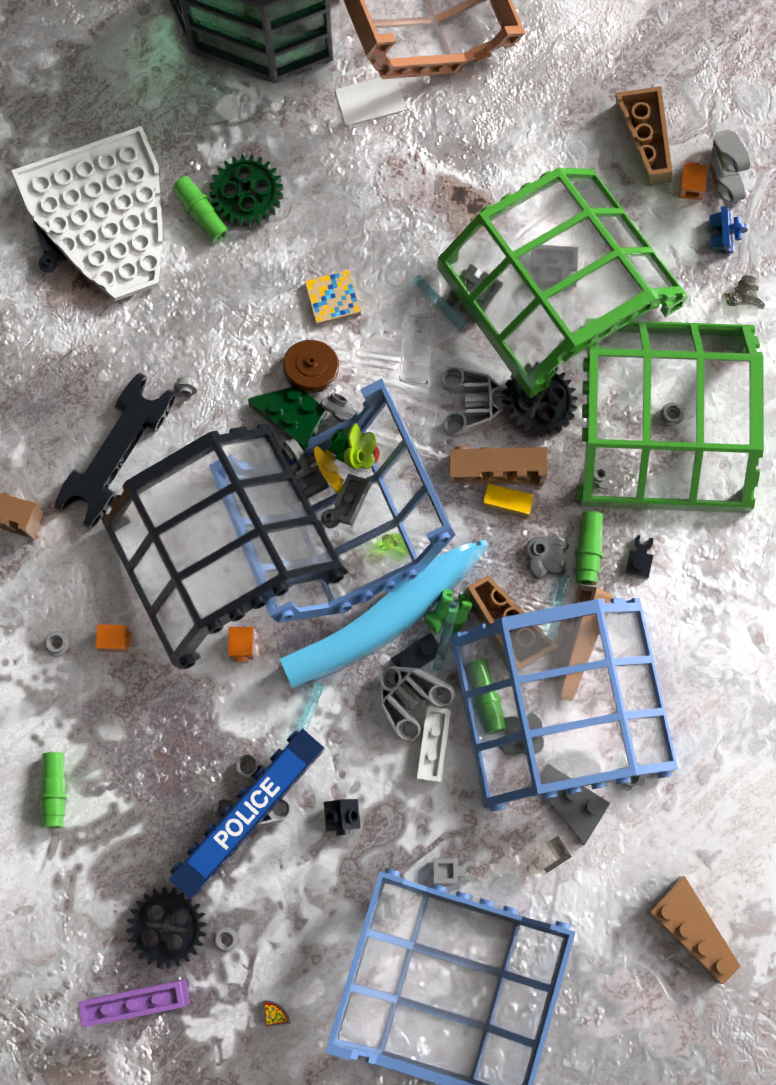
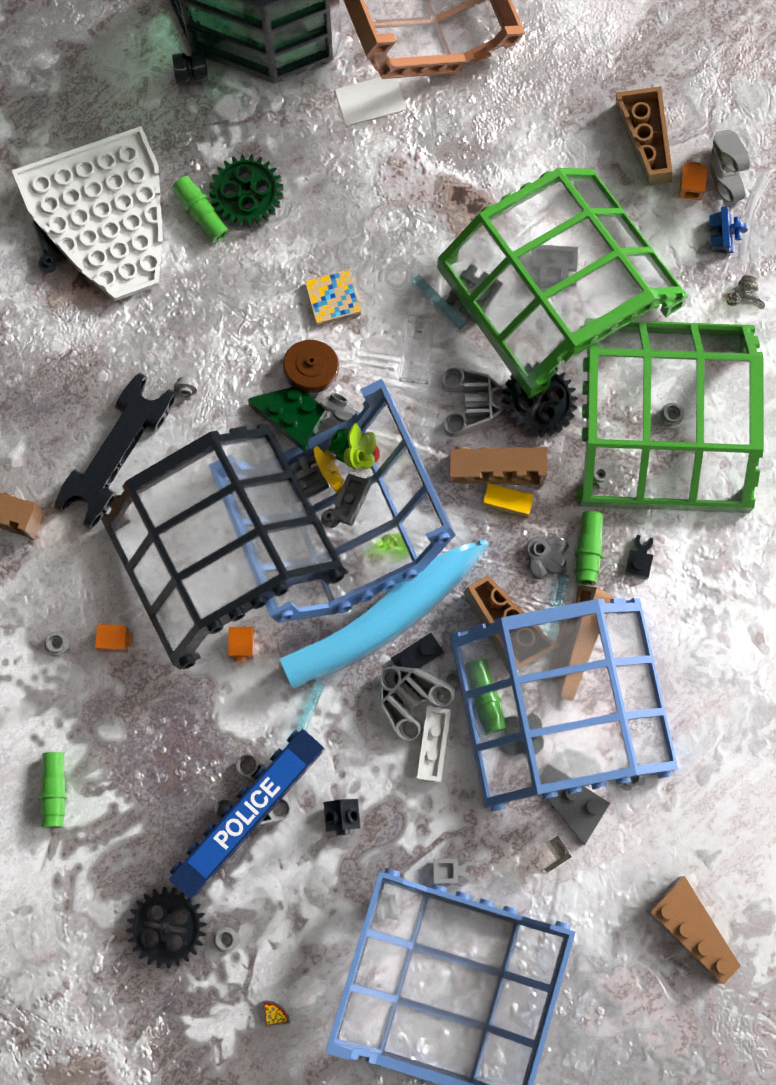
medium lavender fence [78,979,190,1028] -> none
light grey plate [282,439,304,462] -> none
bright green animal [424,589,472,635] -> none
clear light blue bar [433,601,460,671] -> none
none -> black wheel [172,51,208,84]

